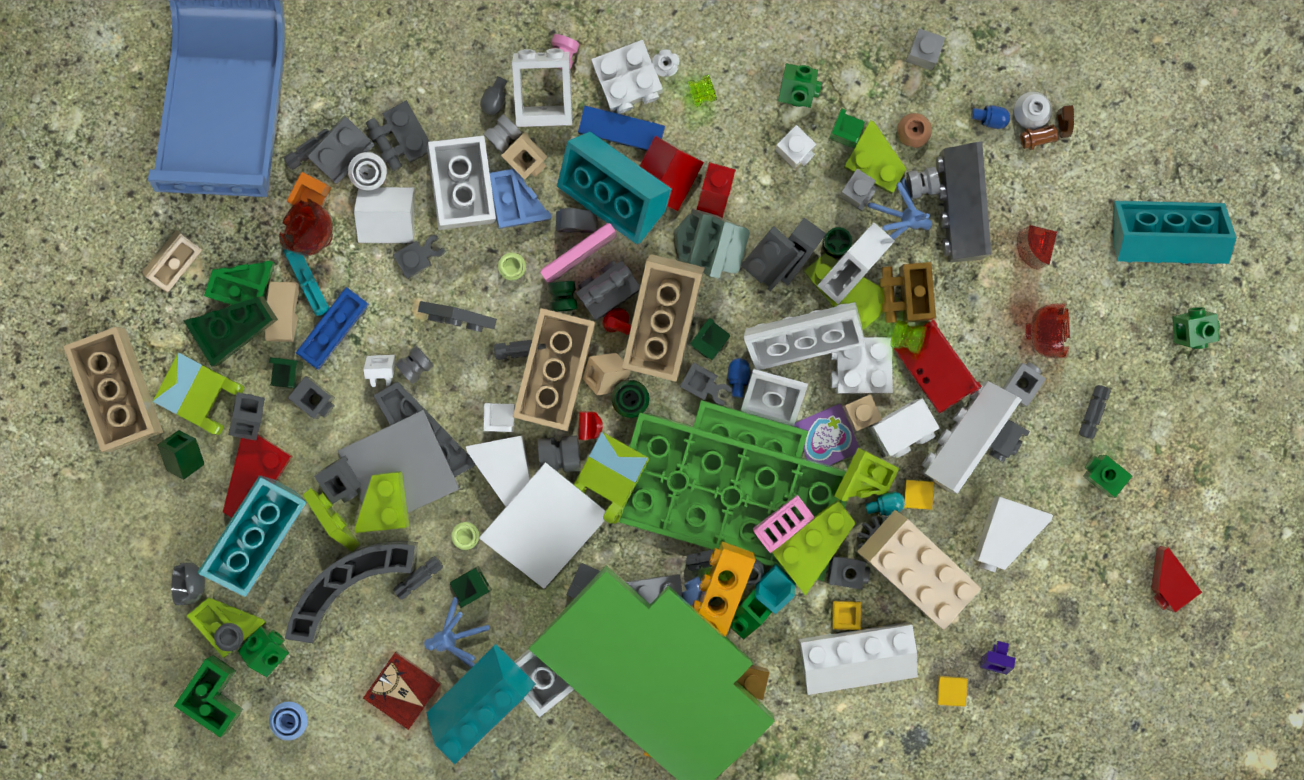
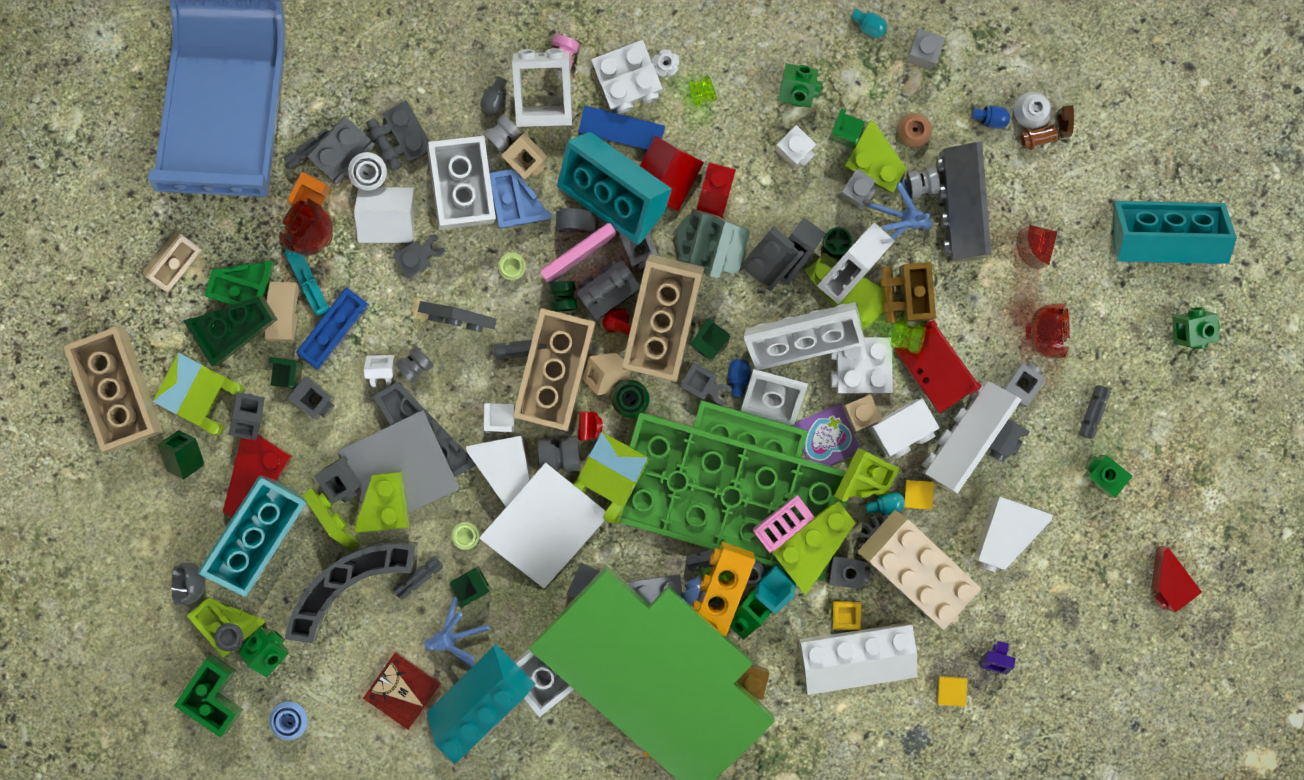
none -> light grey brick [620,233,658,270]
none -> teal cylinder [850,8,888,38]

